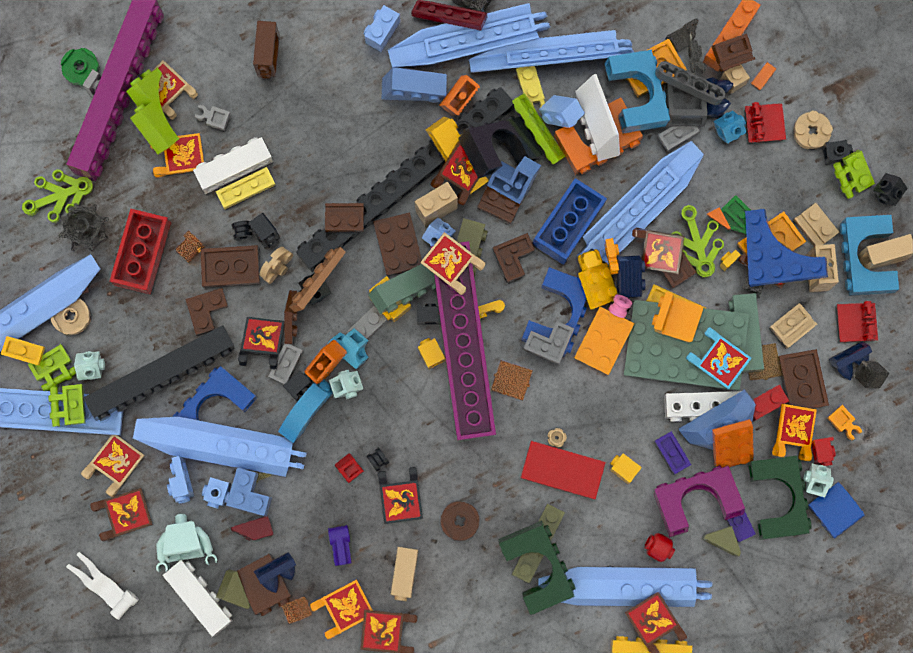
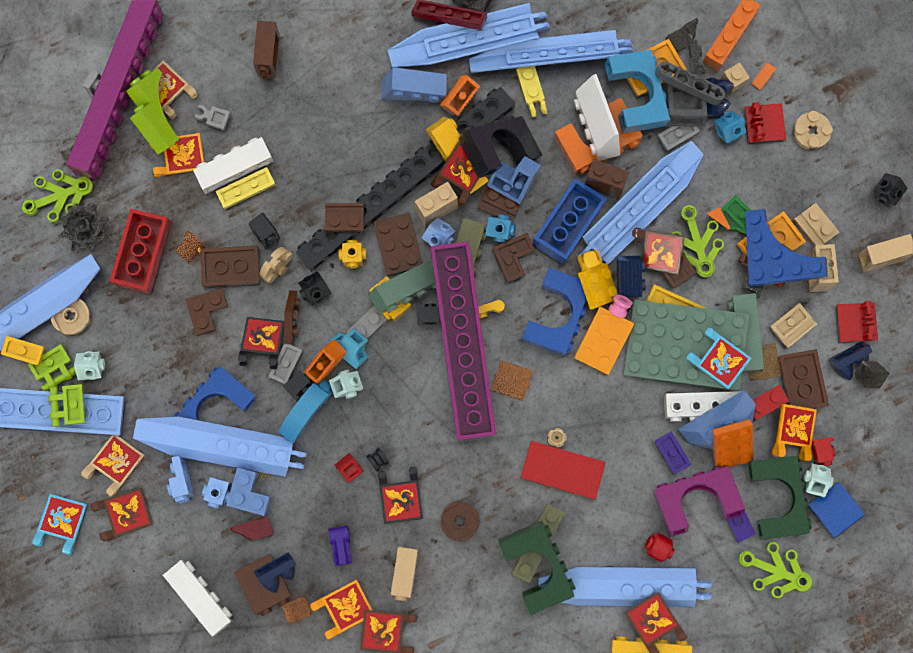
green plate [61,48,100,87] -> none
white flag [66,552,139,620] -> none
black brick [83,325,235,421] -> none
light aqua torso [156,514,217,572] -> none
olive slope [216,569,250,609] -> none
black wheel [231,221,253,241] -> none
medium nougat plate [289,247,346,312] -> none
light blue brick [364,5,400,52] -> none
yellow brick [418,338,445,370] -> none
flag [420,232,485,295] -> none
lime plate [512,93,566,164] -> none
flat silver plate [523,321,574,365] -> none
light blue brick [539,95,585,128] -> none
light orange plate [604,238,619,275] -> none
yellow brick [610,453,642,484] -> none
light orange bracket [652,292,703,343] -> none
olive slope [701,526,741,557] -> none
reddish brown plate [711,33,755,72] -> none
yellow plate [719,250,741,272] -> none
black brick [822,140,853,165] -> none
light orange plate [827,405,862,441] -> none
lime plate [833,150,875,199] -> none
dark azure arch [840,215,899,296] -> none
none -> flag [32,494,87,555]
none -> yellow brick [339,240,366,269]
none -> dark azure brick [485,214,516,242]
none -> reddish brown brick [585,159,630,201]
none -> lime plant [738,542,812,598]

